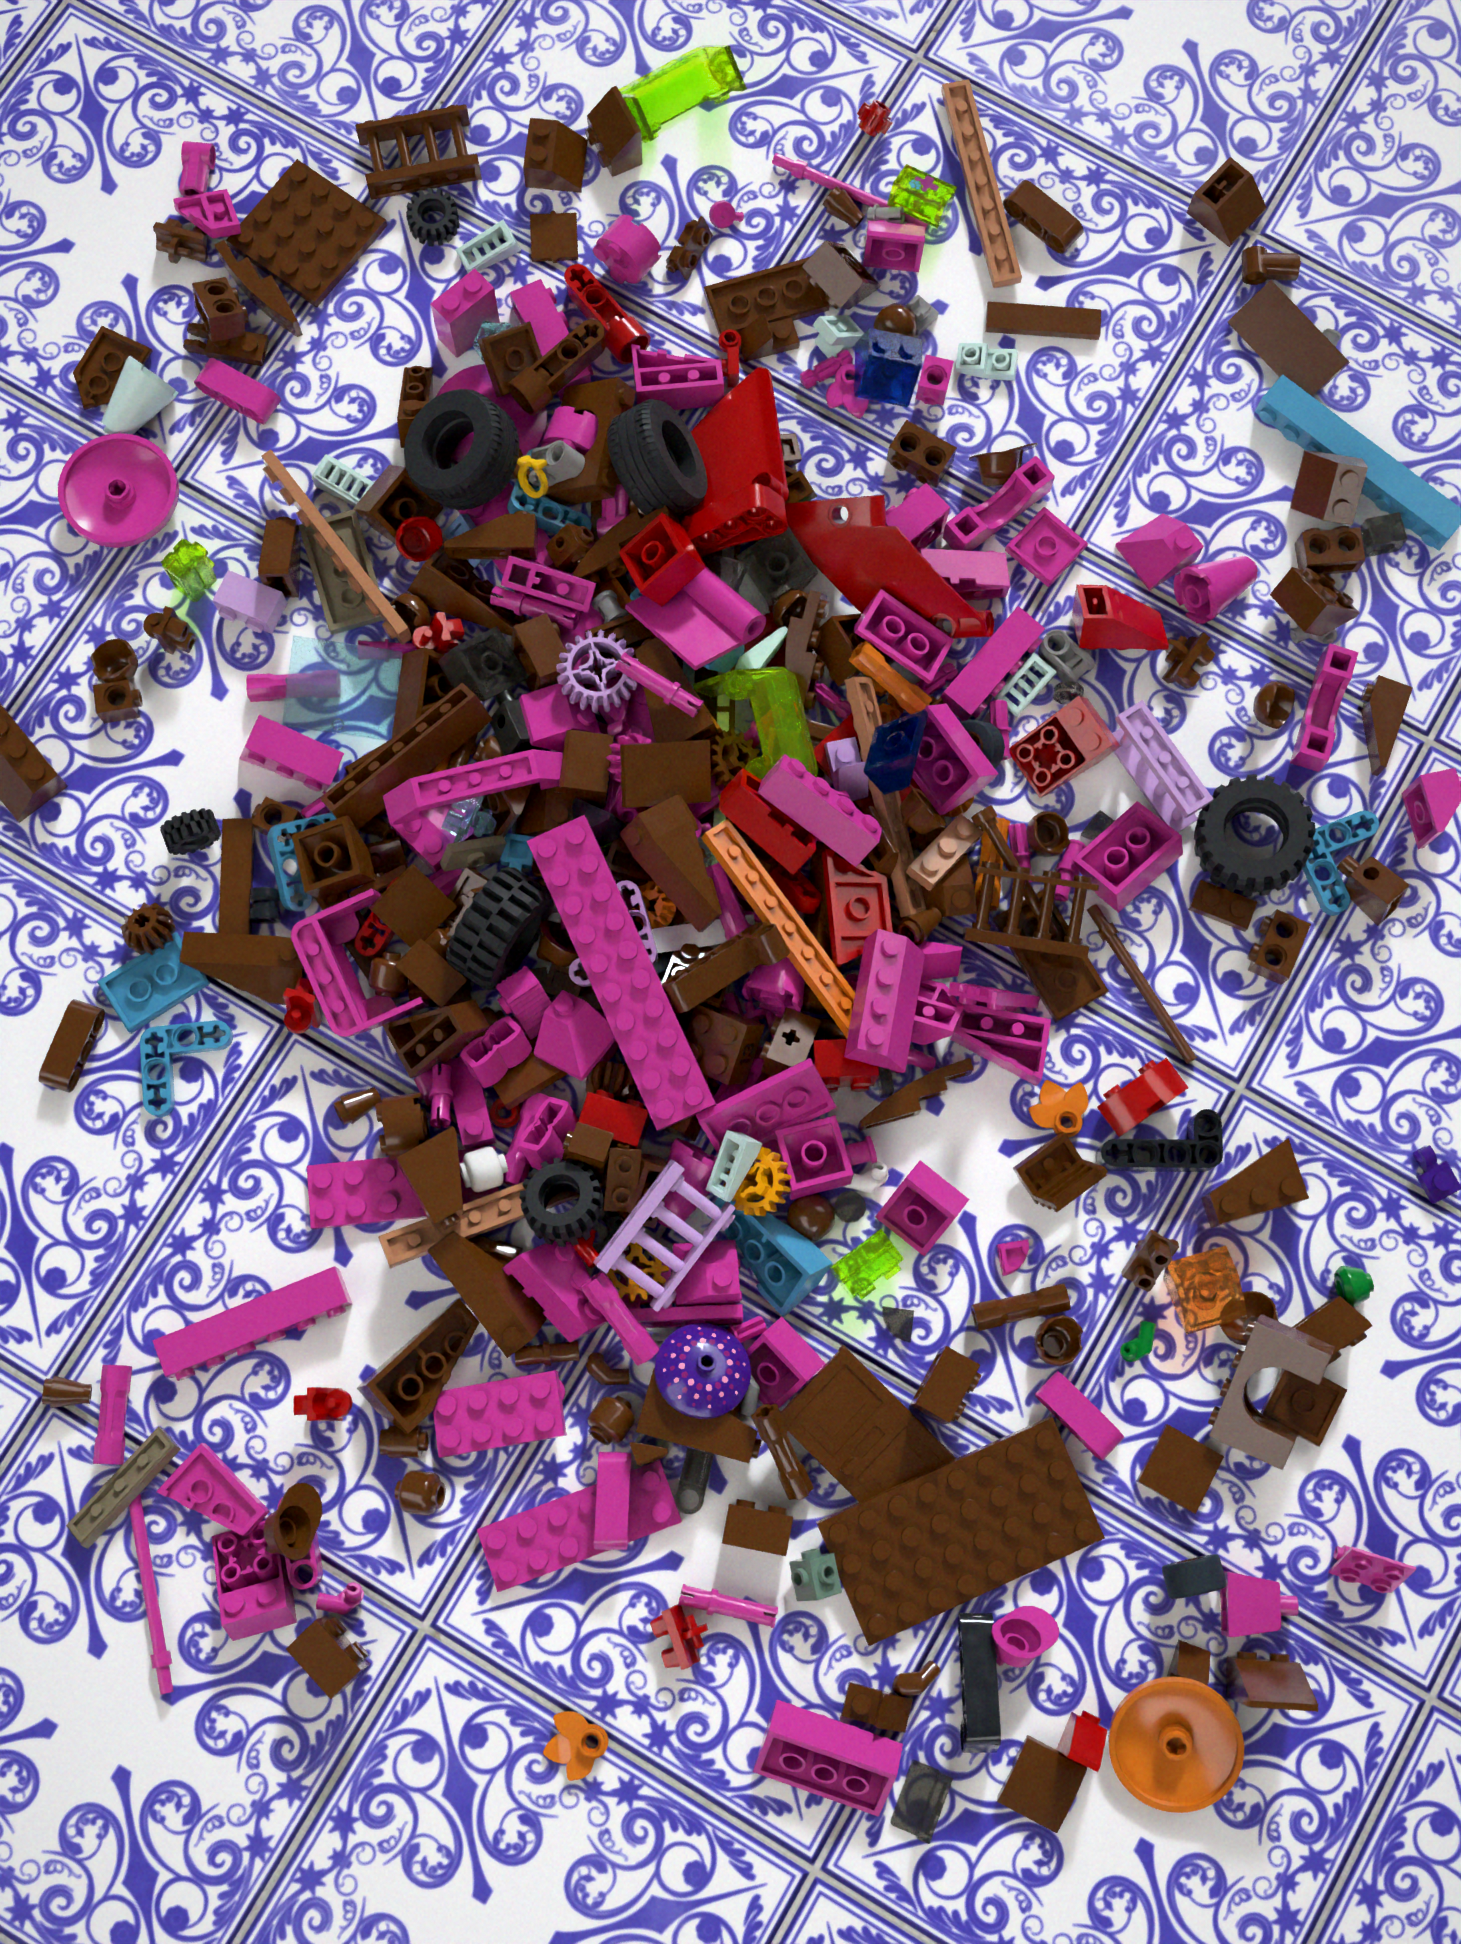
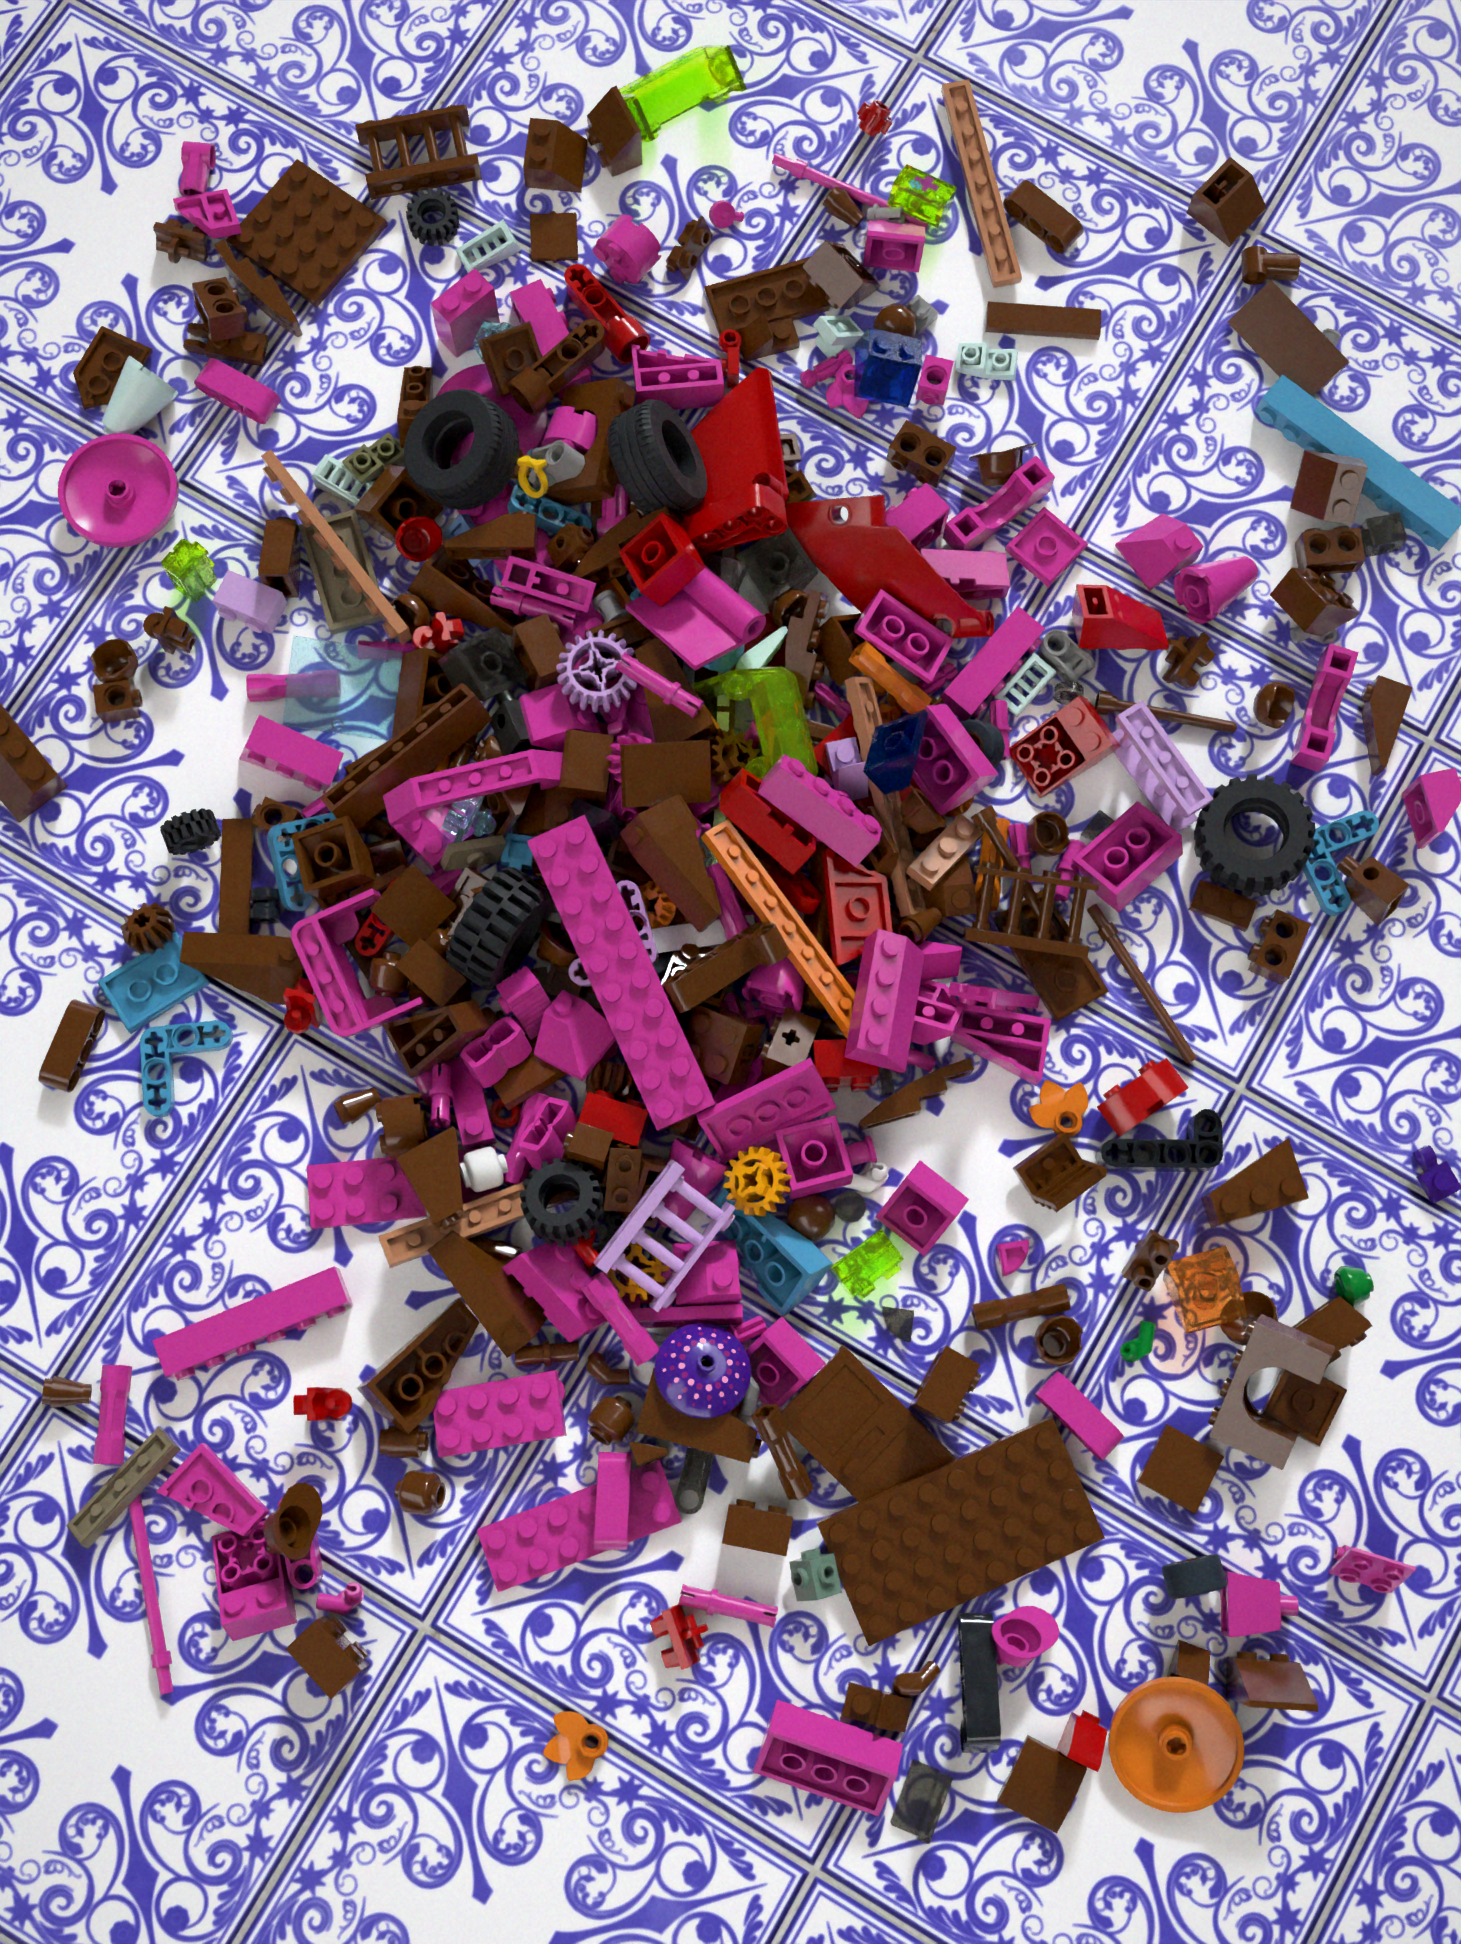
light aqua slope [706,1130,762,1202] -> none
none -> olive slope [342,432,405,484]
none -> reddish brown piece [1094,690,1237,733]

